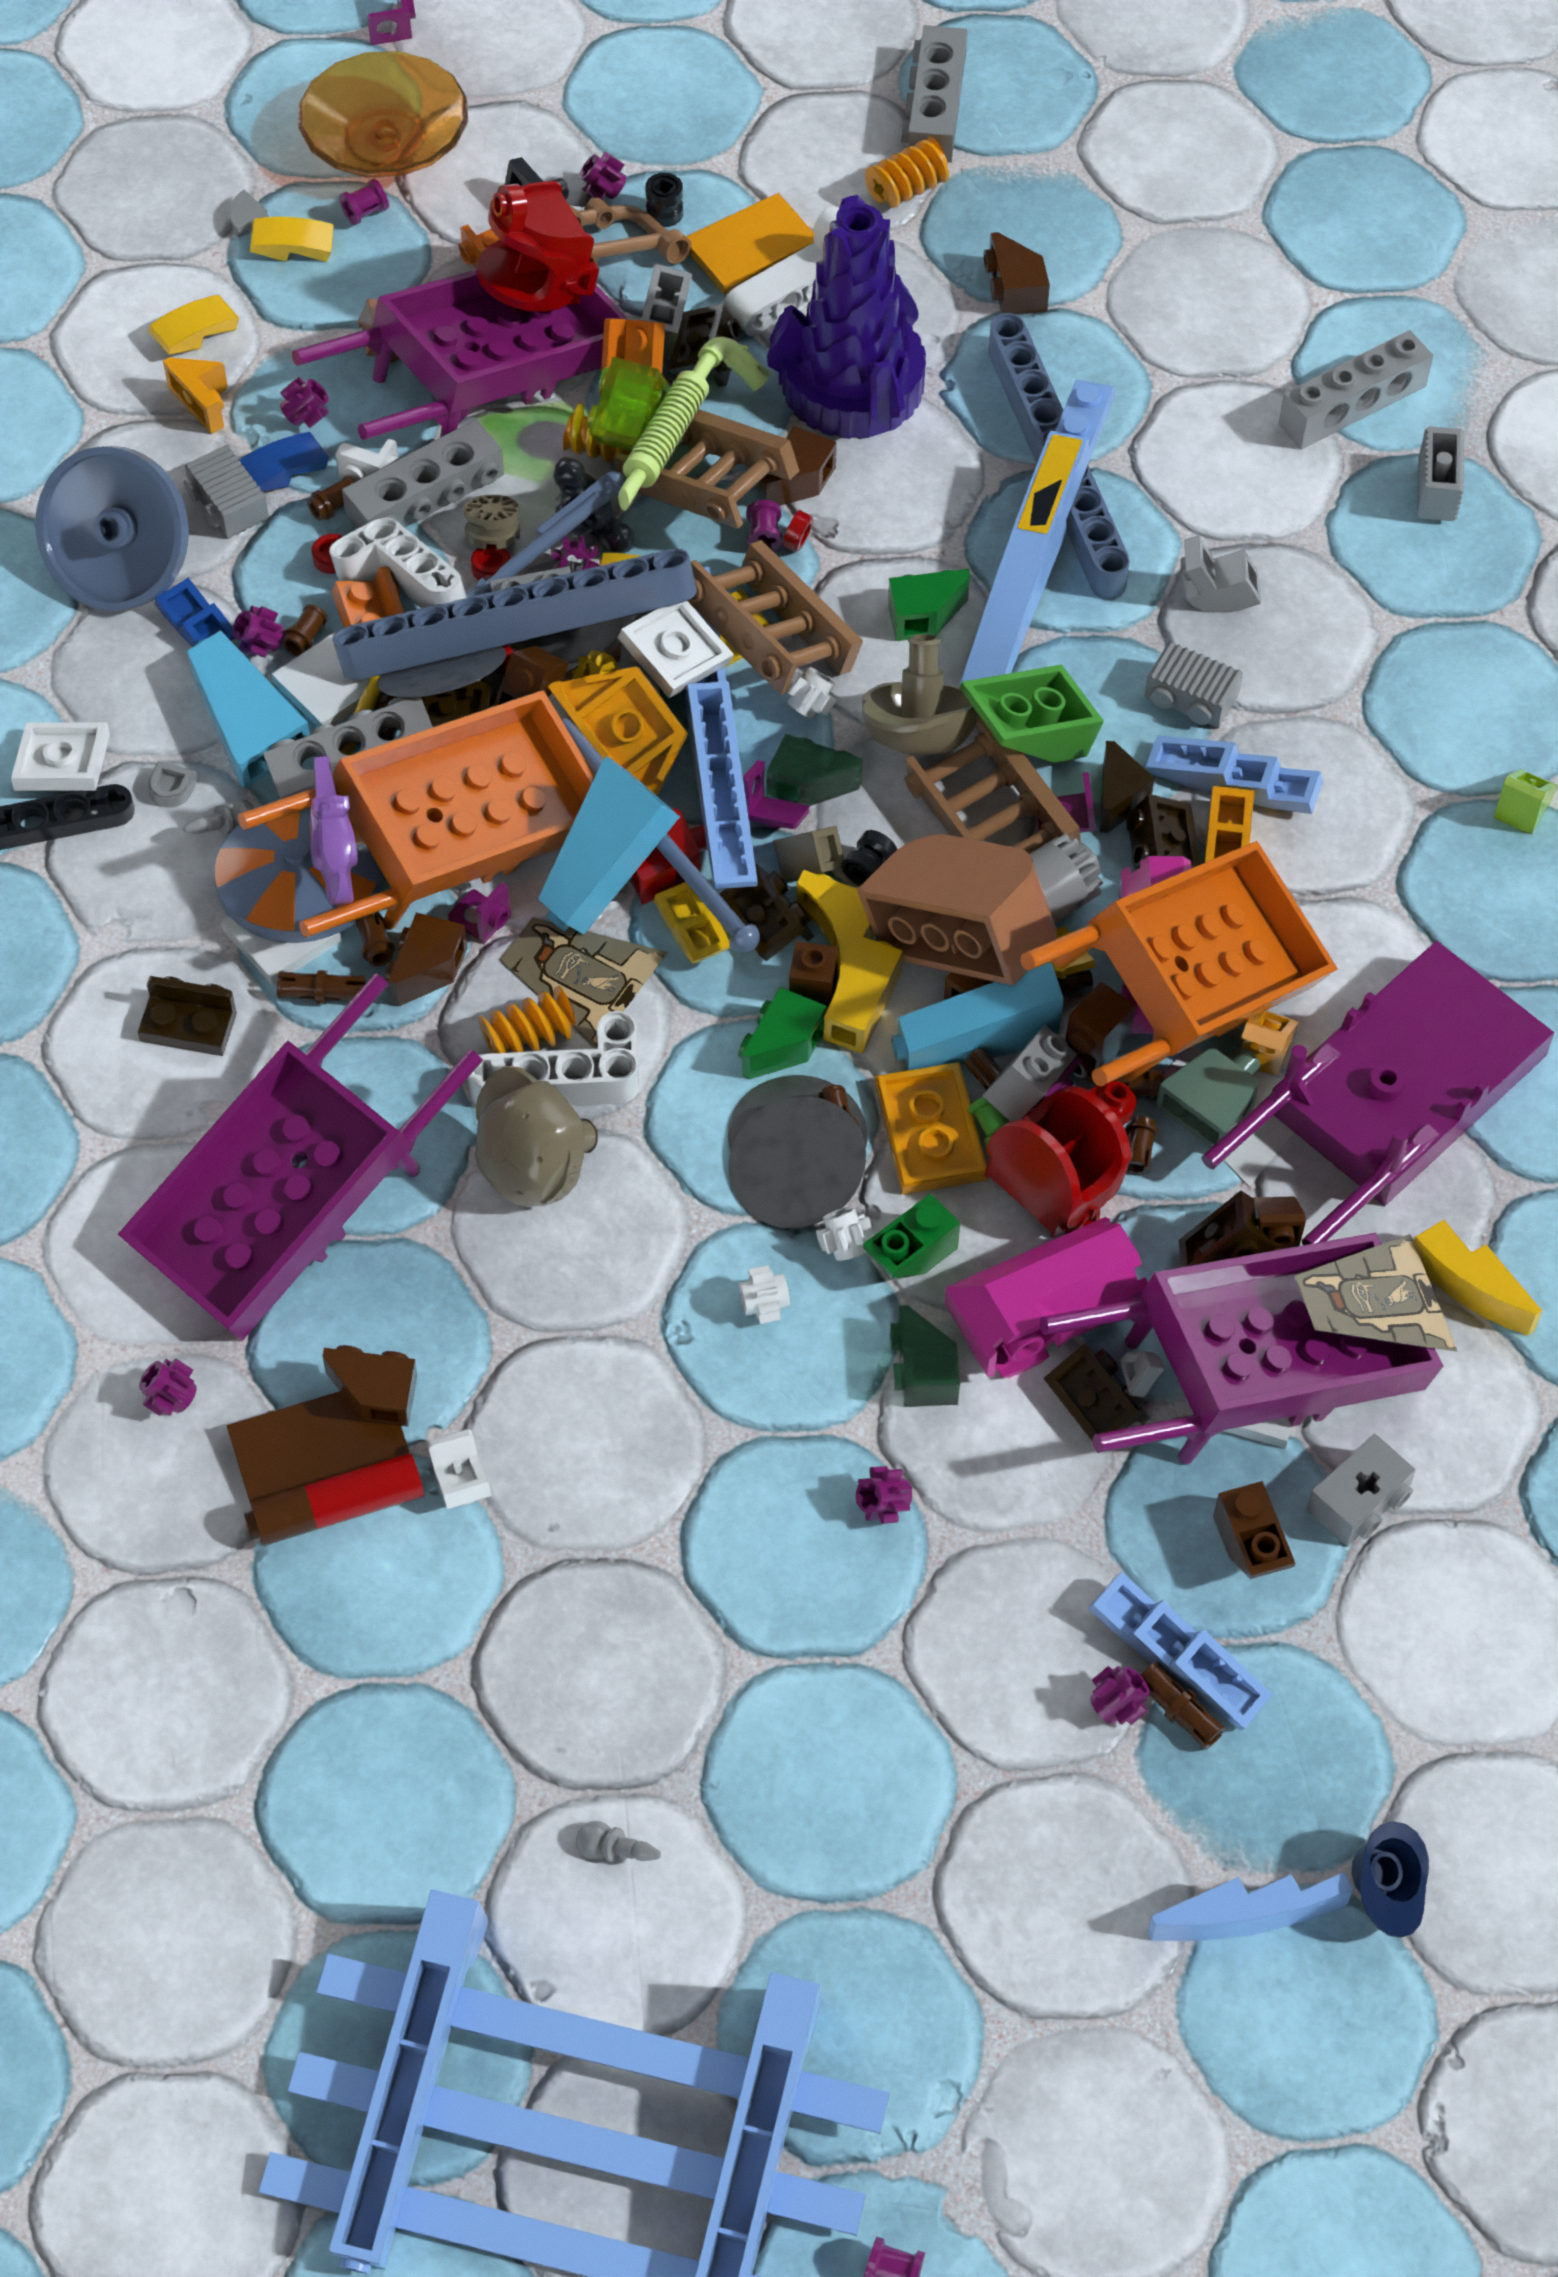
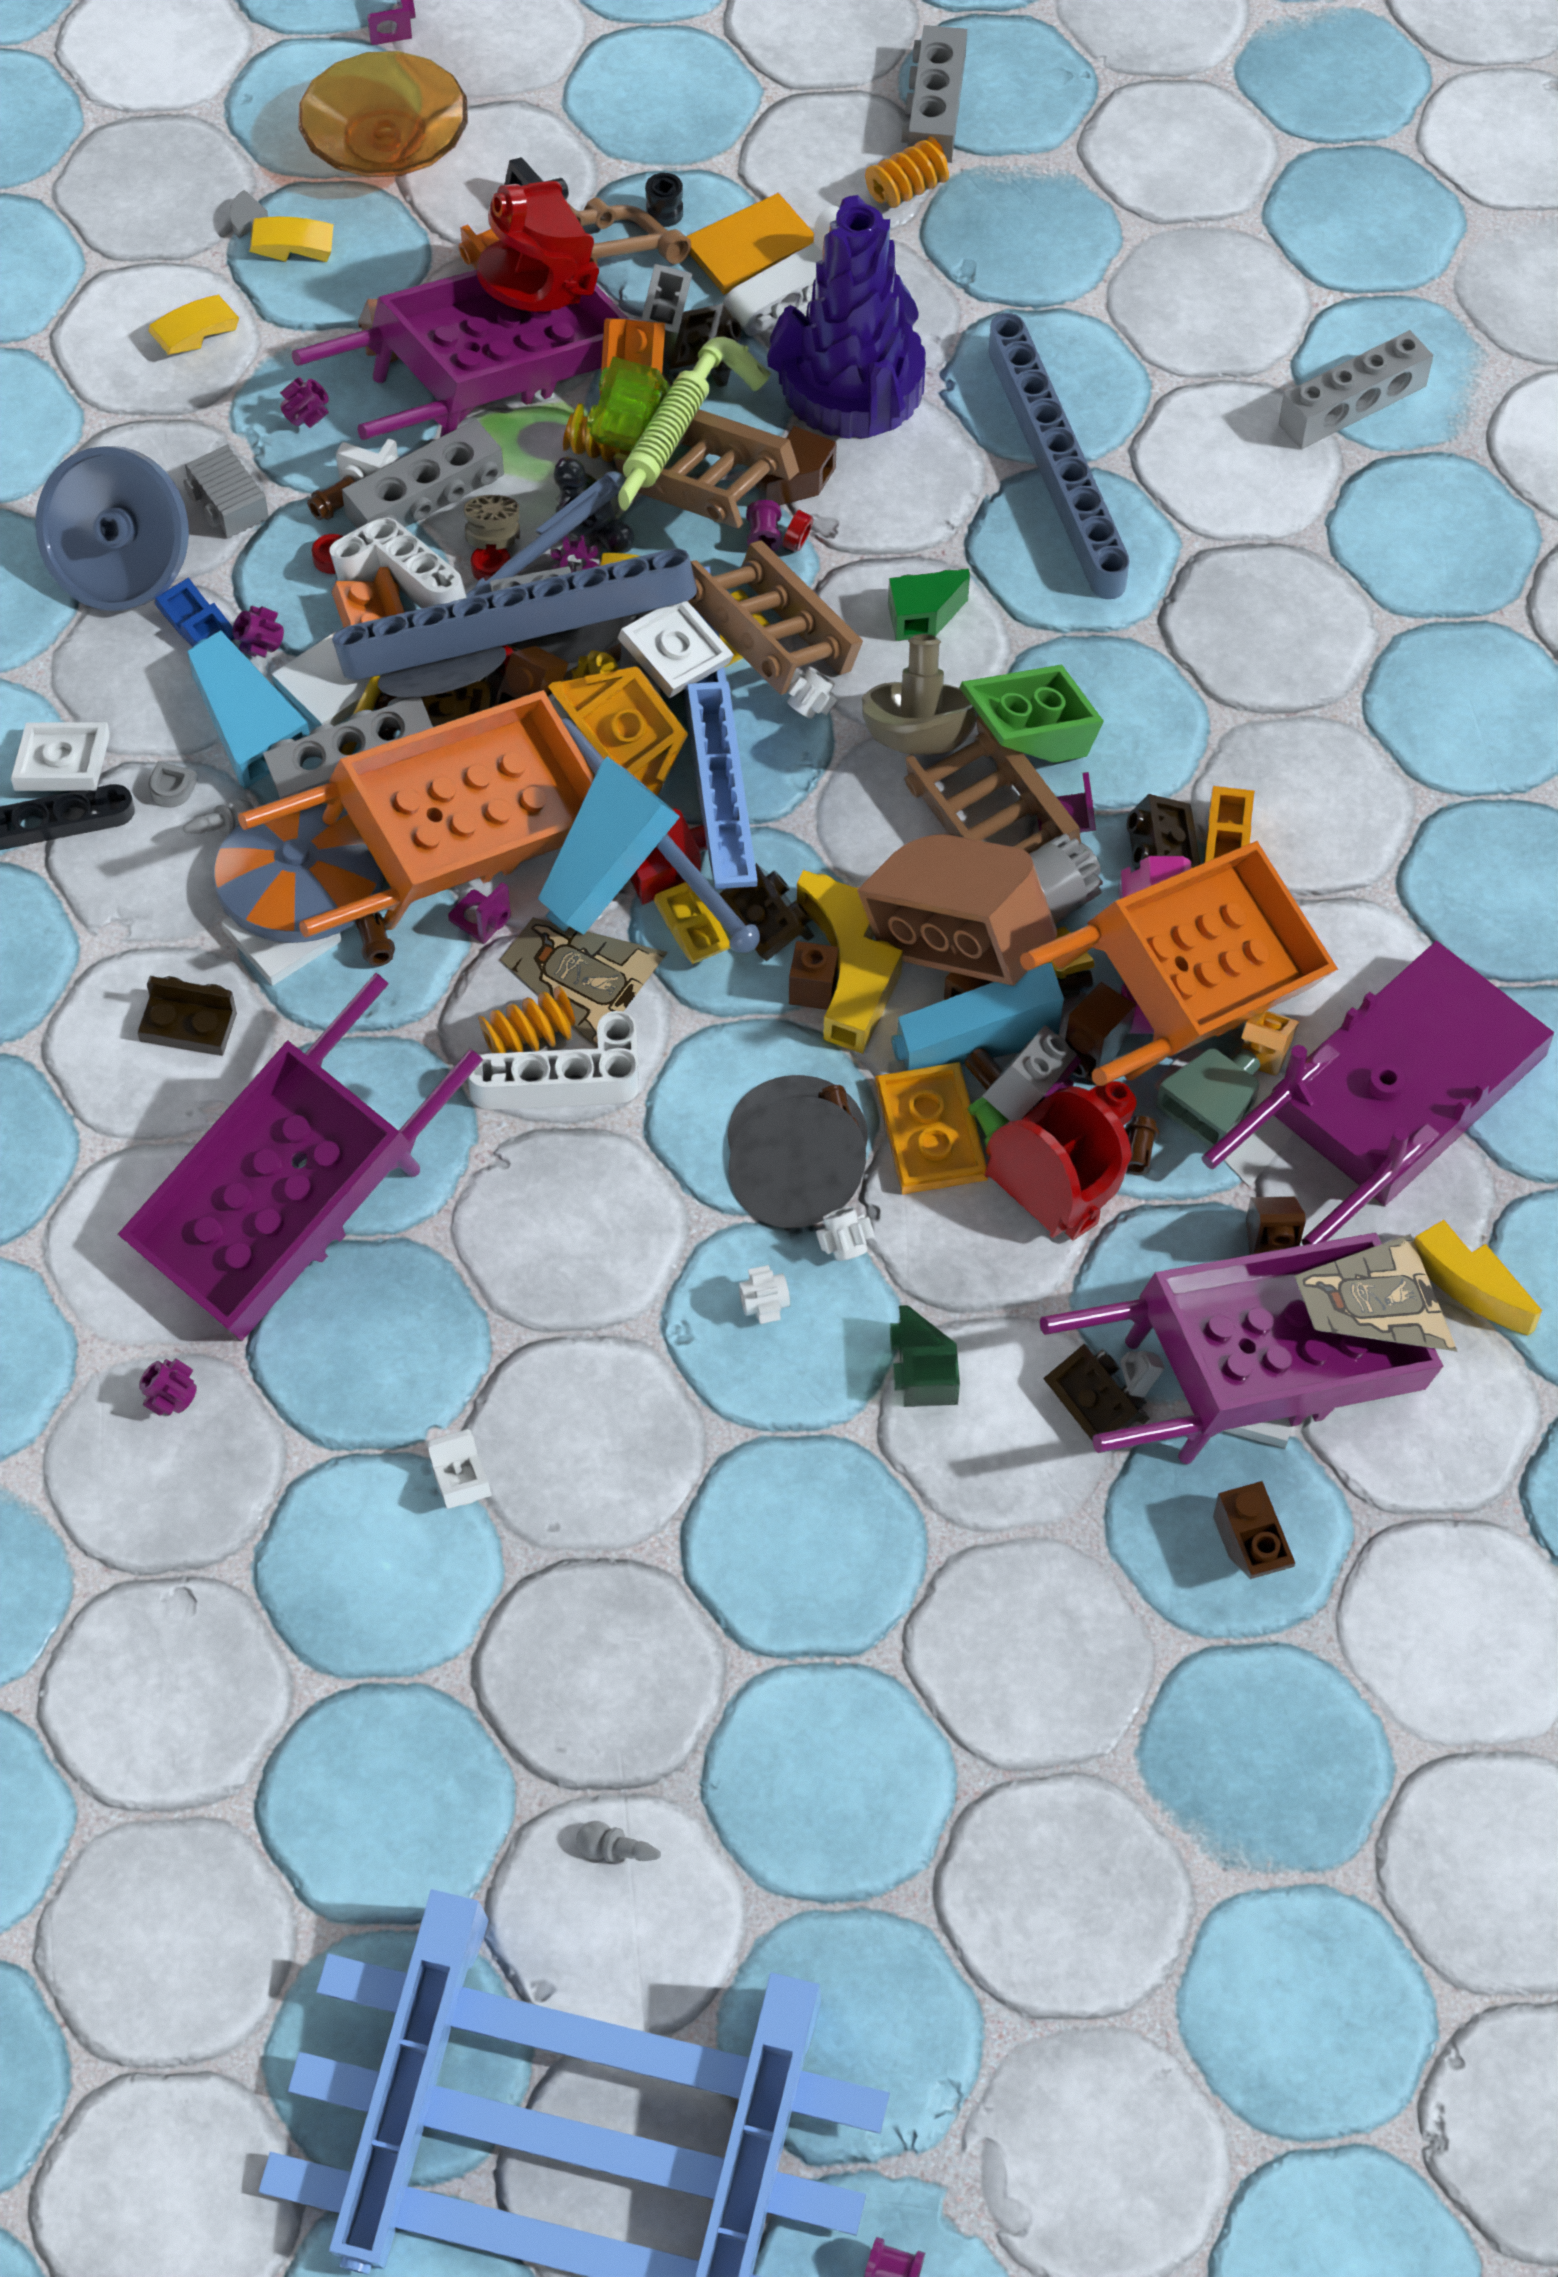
light orange slope [163,357,228,434] -> none
reddish brown door [226,1391,424,1546] -> none
blue slope [240,432,329,491] -> none
reddish brown pin [277,970,366,1004] -> none
reddish brown pin [282,604,327,656] -> none
medium lavender animal [310,756,358,905] -> none
reddish brown slope [322,1345,417,1427] -> none
magenta bush [339,178,389,225] -> none
reddish brown slope [384,912,468,1006] -> none
dark tan piece [475,1066,598,1207] -> none
magenta gear [579,152,626,200] -> none
green slope [738,987,827,1079] -> none
magenta bracket [743,760,809,829] -> none
clear green slope [767,733,863,807] -> none
dark tan panel [773,825,844,881] -> none
black wheel [841,830,898,886] -> none
magenta gear [856,1466,912,1524] -> none
green slope [863,1193,960,1278] -> none
dark pink brick [945,1217,1148,1378] -> none
light blue slope [959,379,1115,716] -> none
reddish brown slope [983,232,1050,315] -> none
light blue slope [1088,1572,1273,1730] -> none
magenta gear [1090,1666,1149,1725] -> none
dark brown slope [1100,741,1155,833] -> none
reddish brown pin [1114,1067,1163,1101] -> none
reddish brown pin [1141,1662,1226,1750] -> none
light grey brick [1144,641,1243,728] -> none
light blue slope [1145,735,1323,814] -> none
light blue slope [1147,1872,1354,1941] -> none
dark brown bracket [1179,1190,1276,1267] -> none
light grey brick [1180,535,1261,613] -> none
light grey brick [1306,1433,1416,1547] -> none
dark blue piece [1351,1821,1429,1938] -> none
light grey brick [1417,426,1464,521] -> none
lime slope [1494,769,1558,834] -> none

